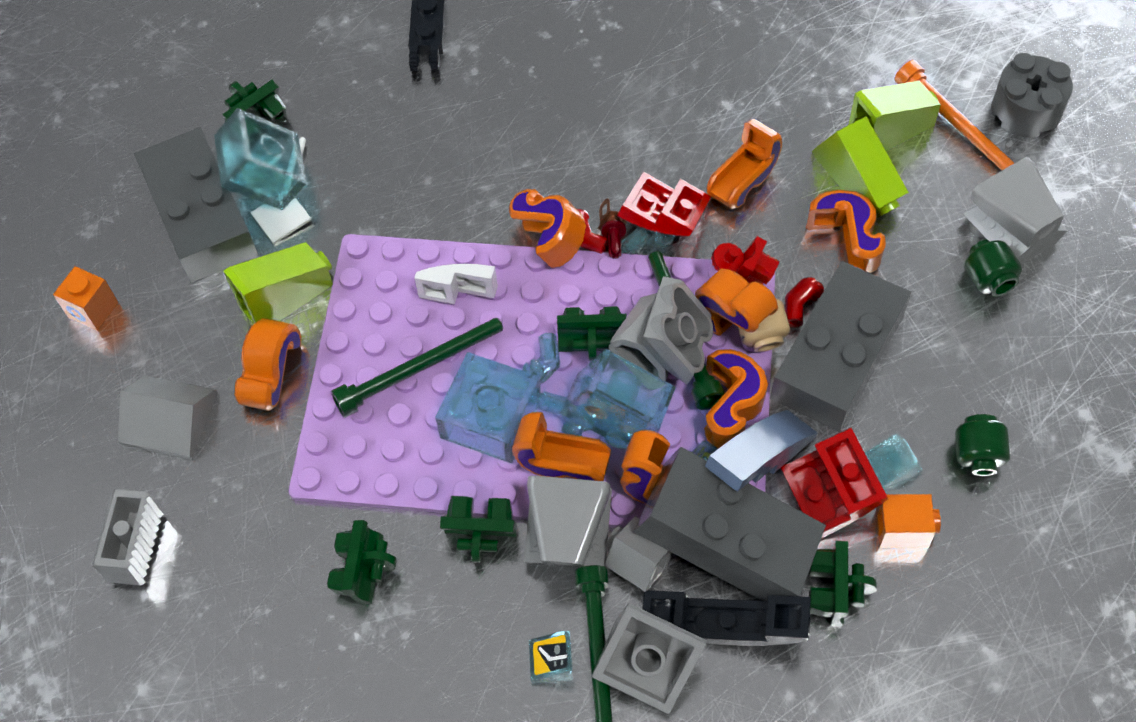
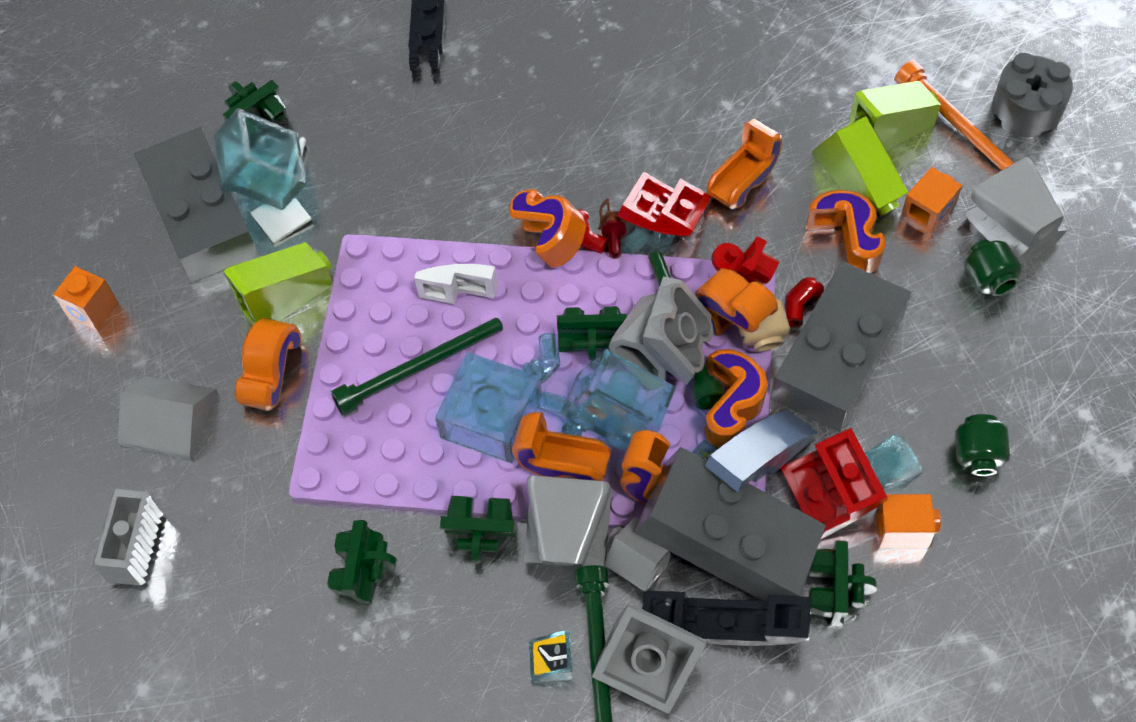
none -> orange brick [901,167,963,234]

